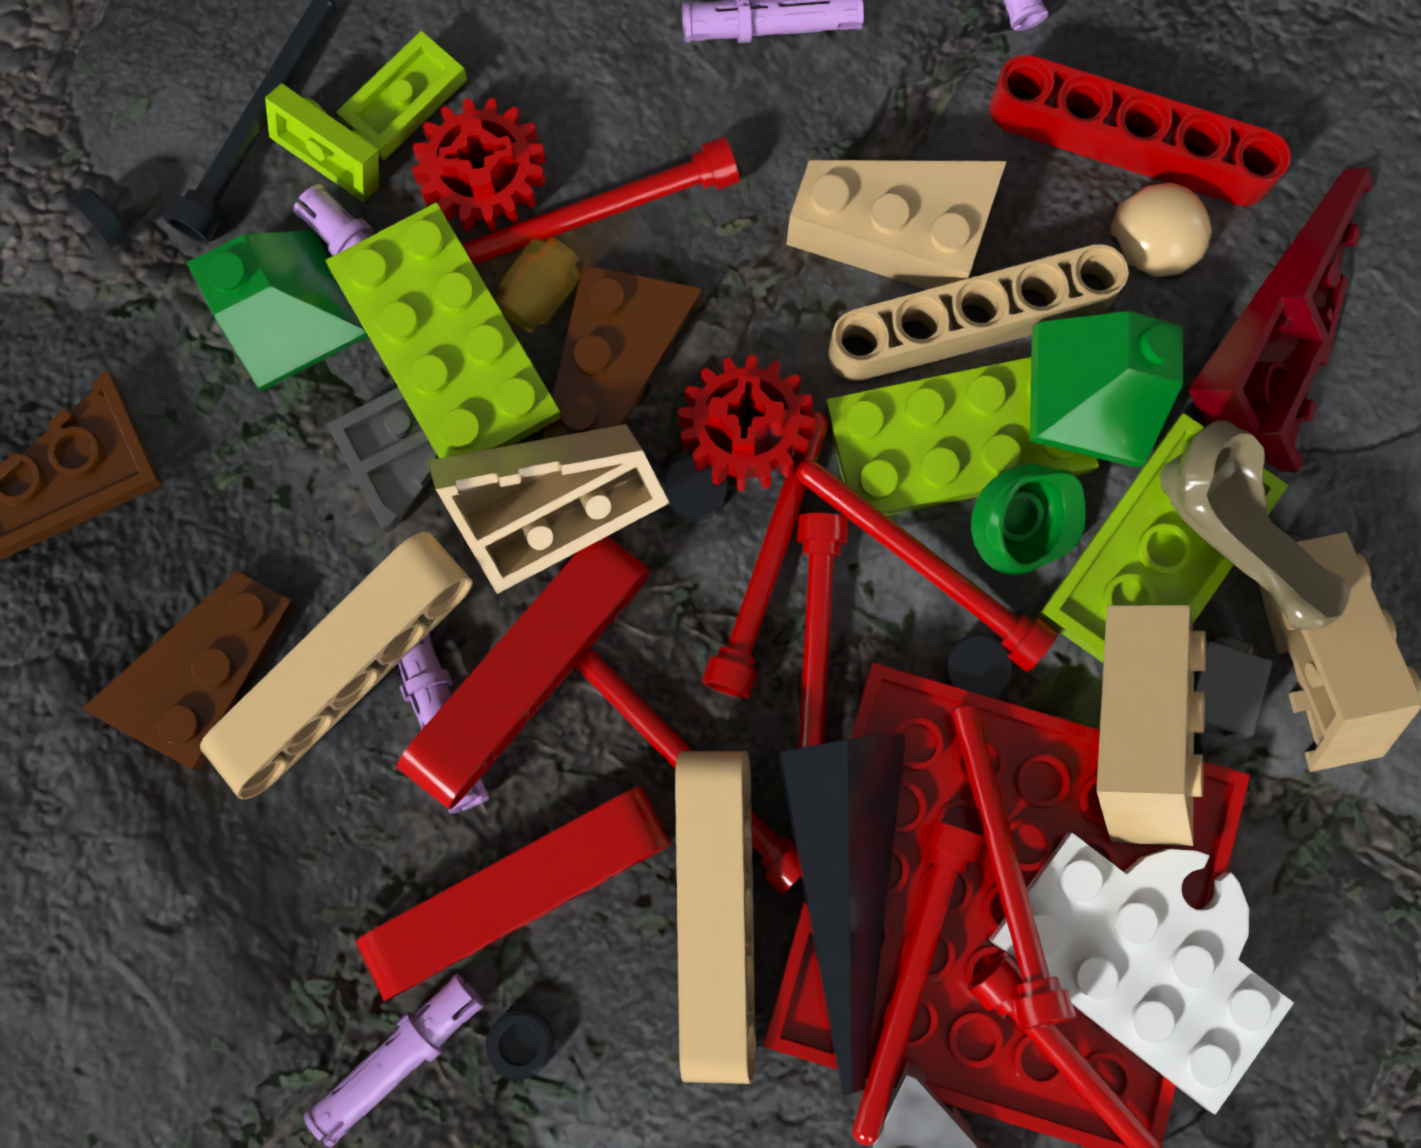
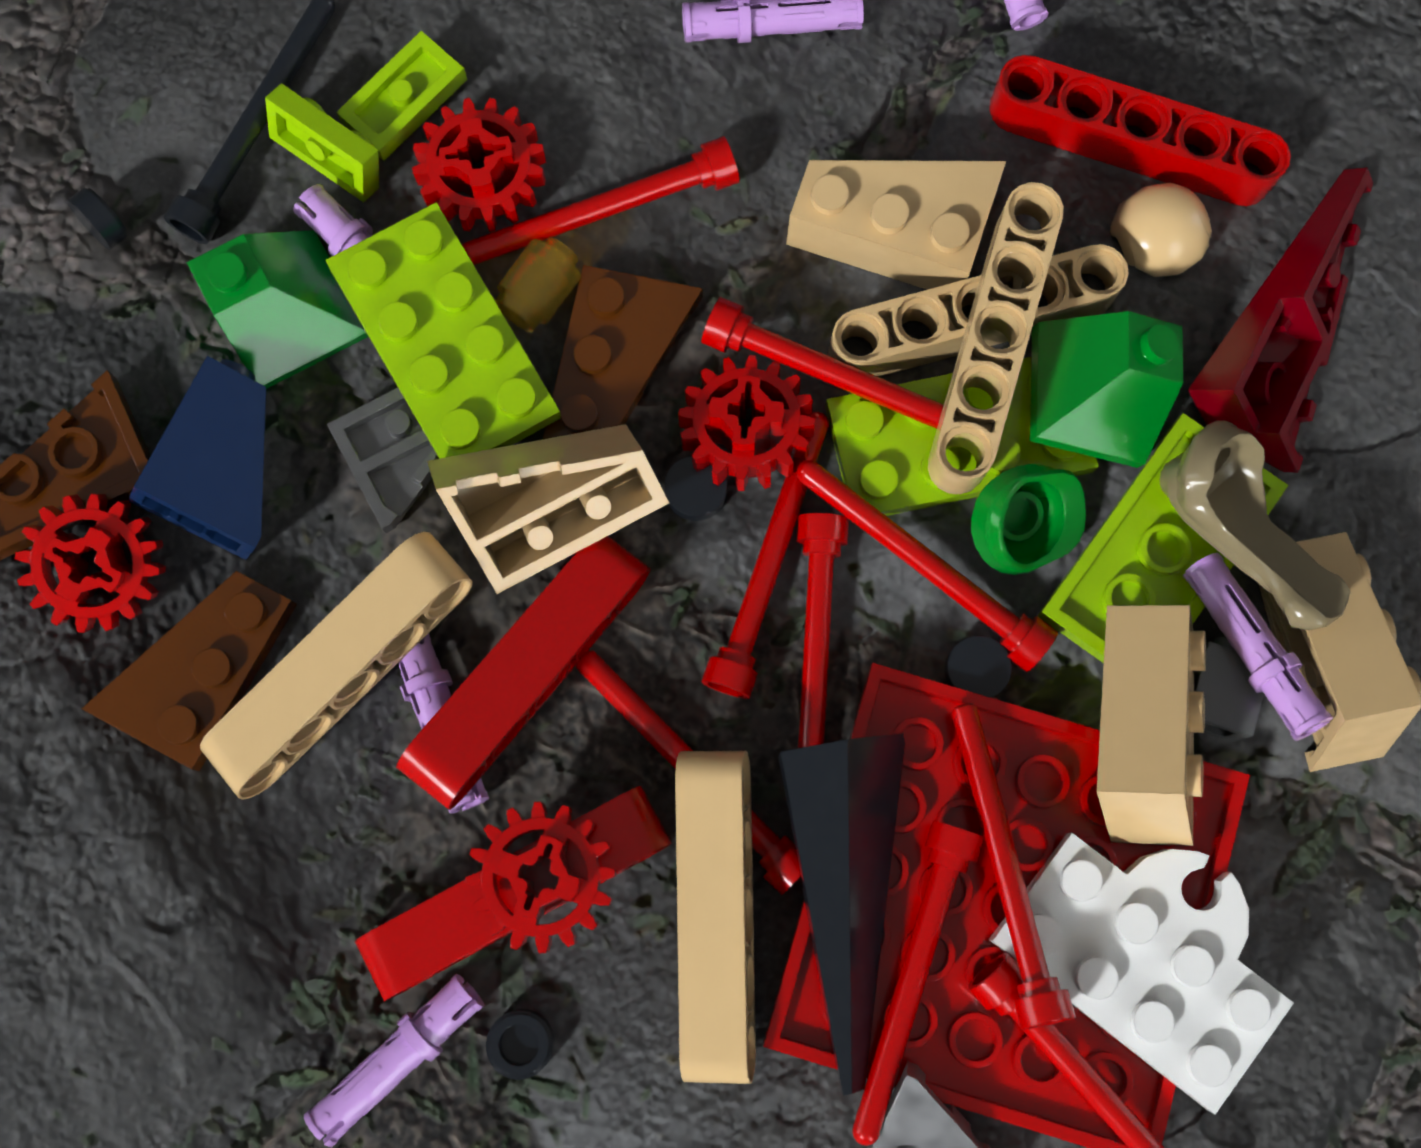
none -> red gear [15,493,166,633]
none -> dark blue slope [128,356,266,560]
none -> red gear [465,801,617,953]
none -> red piece [701,297,944,429]
none -> tan beam [928,182,1064,495]
none -> lavender pin [1183,553,1333,741]

